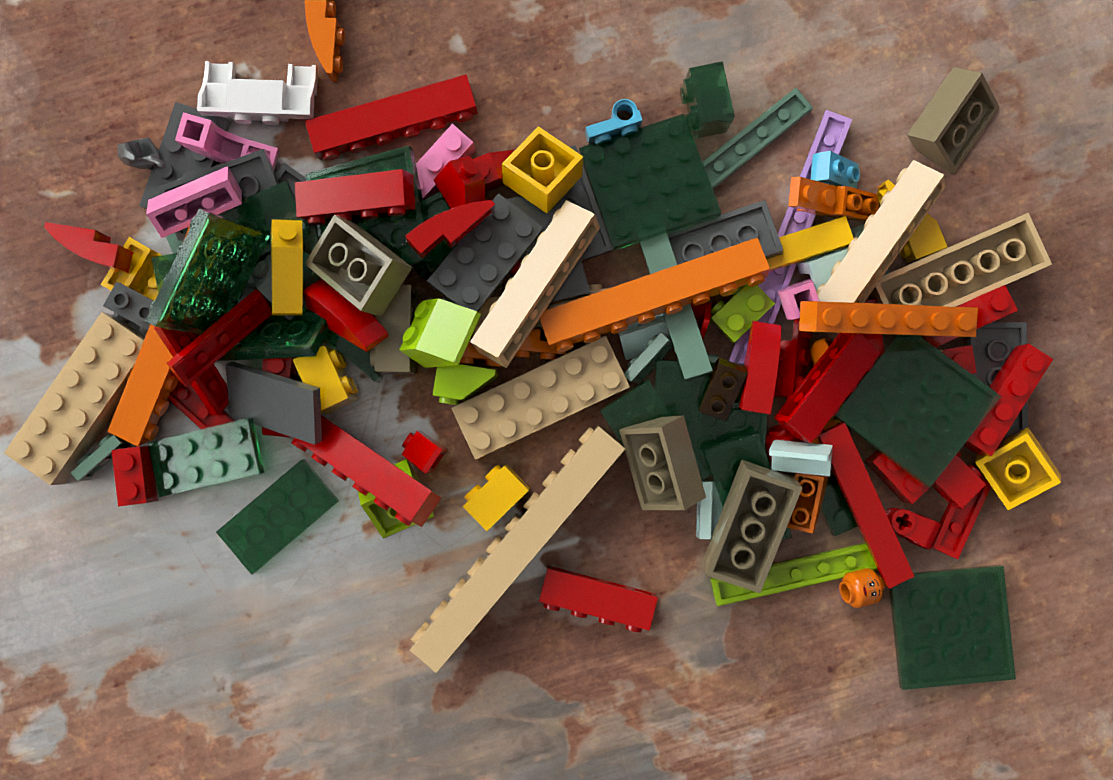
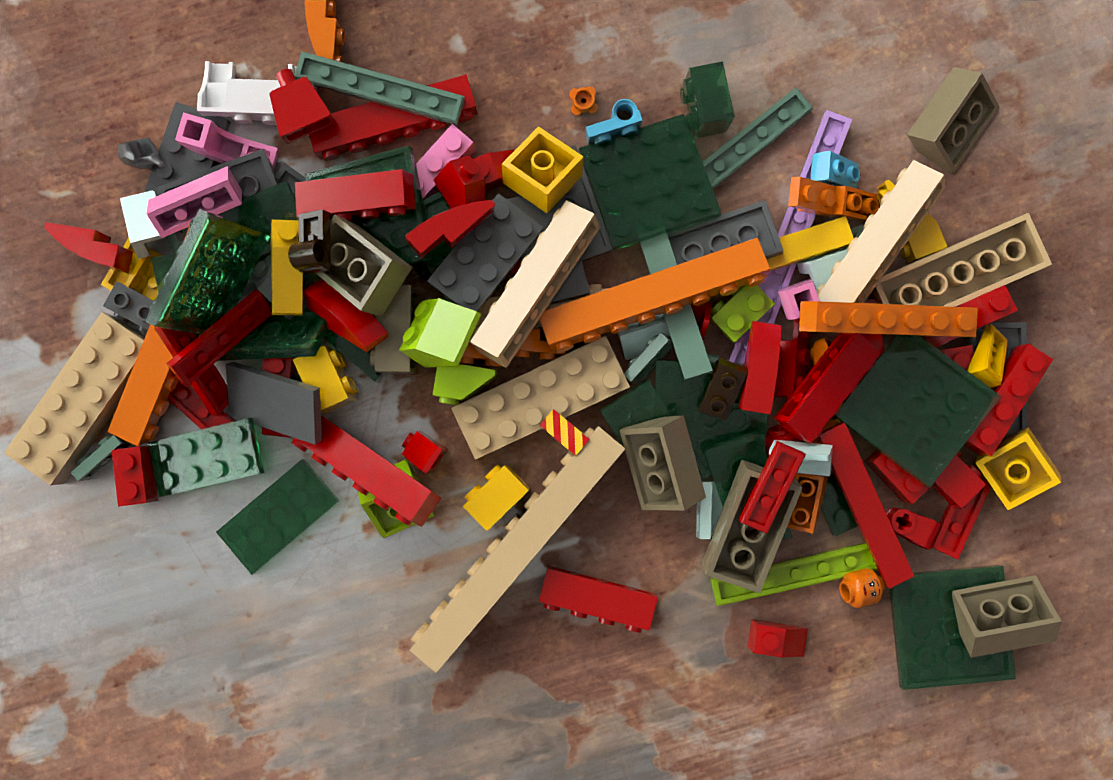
none -> light aqua panel [120,191,165,259]
none -> red torso [269,69,336,144]
none -> dark brown plate [288,209,331,274]
none -> sand green tile [294,51,465,126]
none -> sticker [540,409,590,456]
none -> orange plate [569,86,598,116]
none -> red tile [739,441,806,534]
none -> red slope [747,619,808,658]
none -> dark tan slope [952,575,1062,658]
none -> yellow slope [967,324,1008,390]

